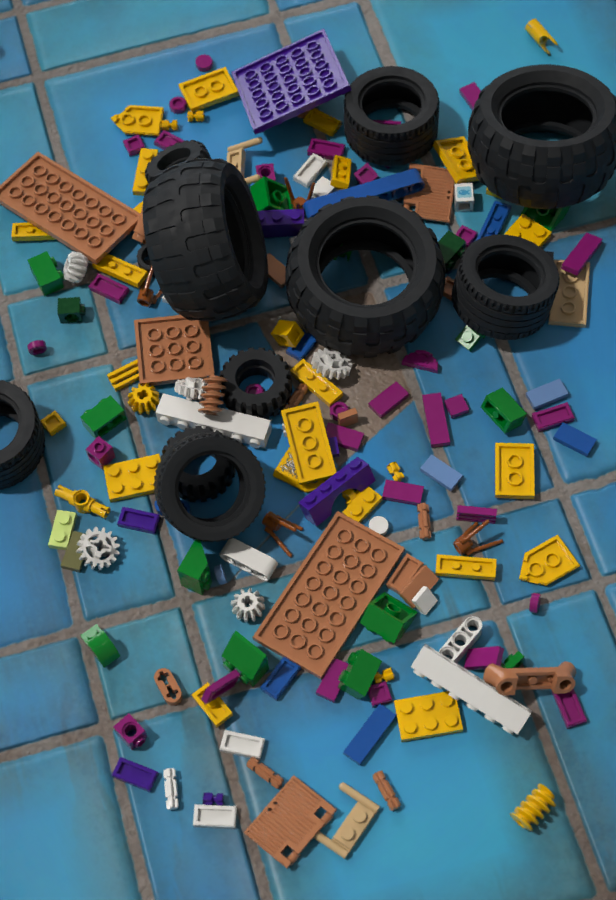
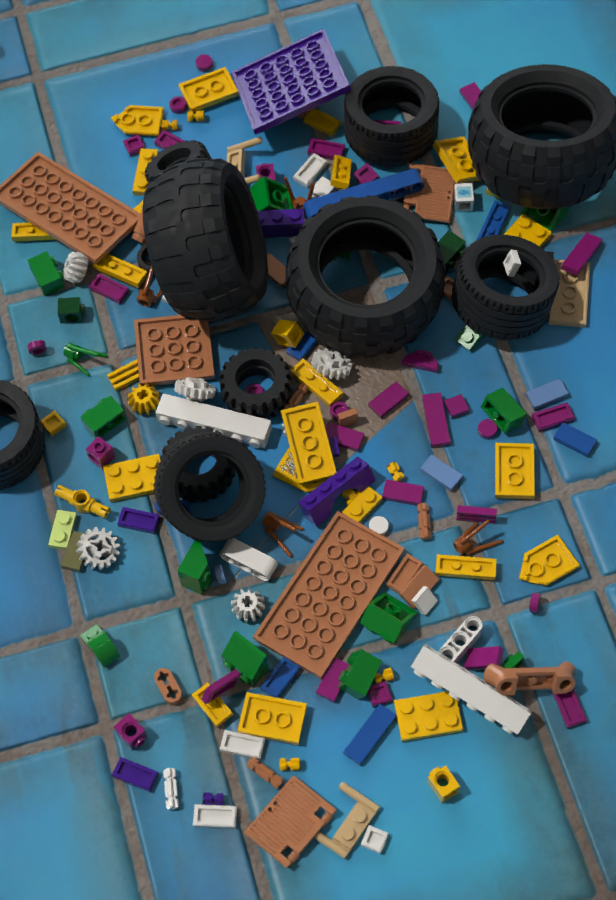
nougat piece [198,375,228,416] -> none
nougat axle [373,771,401,811] -> none
magenta tile [455,225,478,248] -> none
yellow piece [510,784,556,831] -> none
yellow piece [525,19,558,54] -> none
none -> green plant [63,343,108,376]
none -> yellow plate [237,692,307,745]
none -> yellow piece [279,758,300,771]
none -> white tile [361,825,389,855]
none -> yellow brick [428,765,460,803]
none -> magenta tile [478,419,497,439]
none -> white tile [503,250,521,277]

